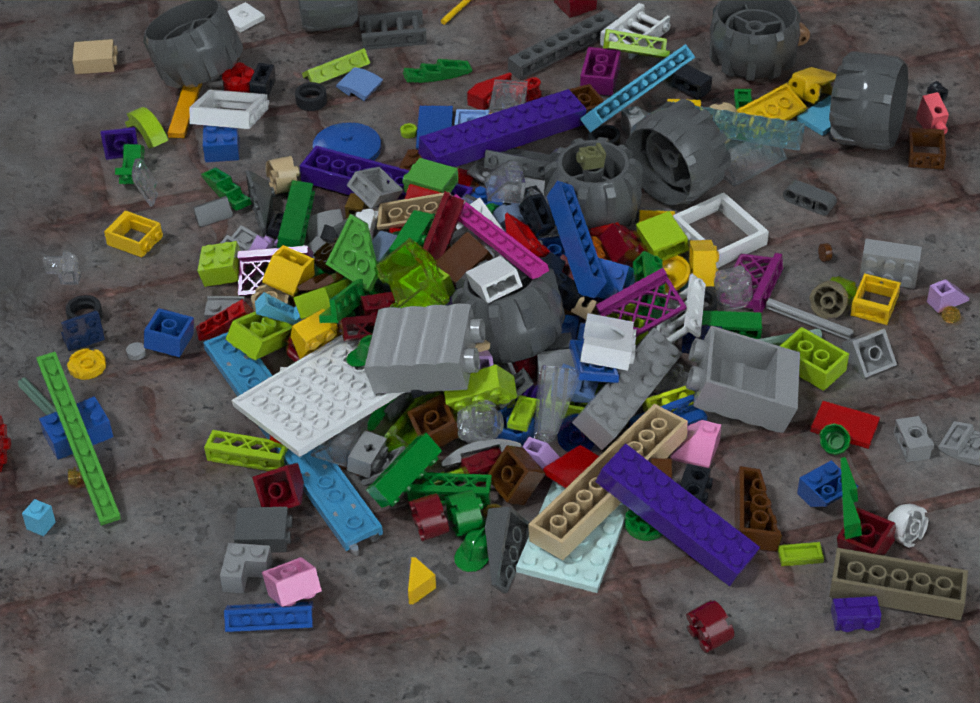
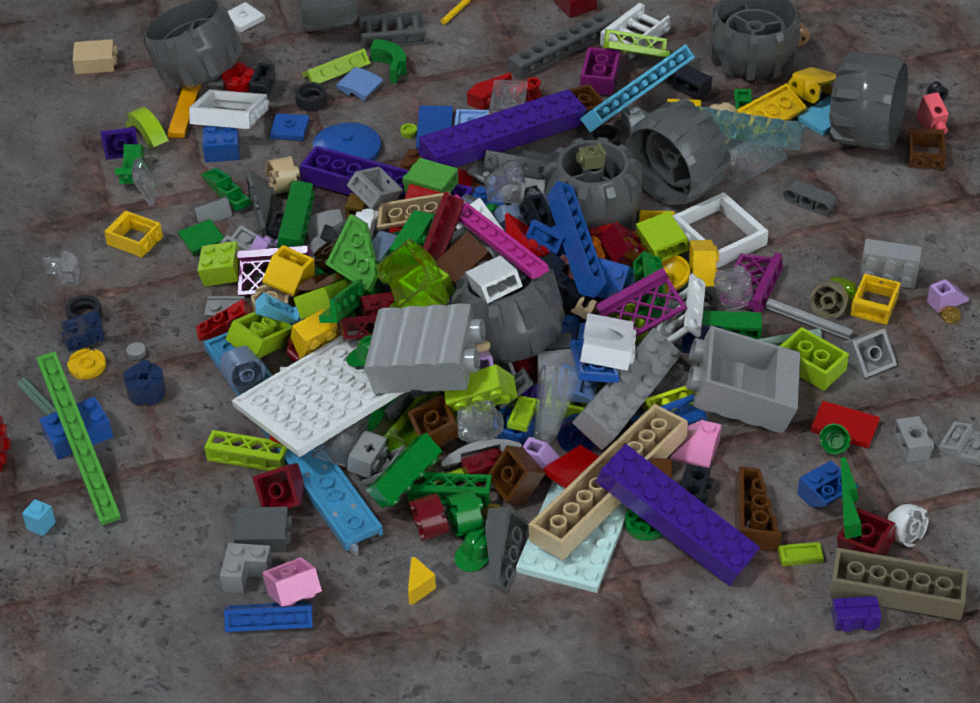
clear yellow plate [68,467,81,487] -> none
blue brick [144,308,194,357] -> none
green slope [403,59,472,83] -> none
dark red brick [686,600,735,653] -> none
reddish brown tile [818,243,833,262] -> none
none -> dark blue brick [123,360,166,406]
none -> green tile [178,219,224,256]
none -> sand blue brick [220,346,265,392]
none -> blue plate [270,113,310,141]
none -> green arch [371,39,407,84]
none -> blue slope [526,219,565,254]

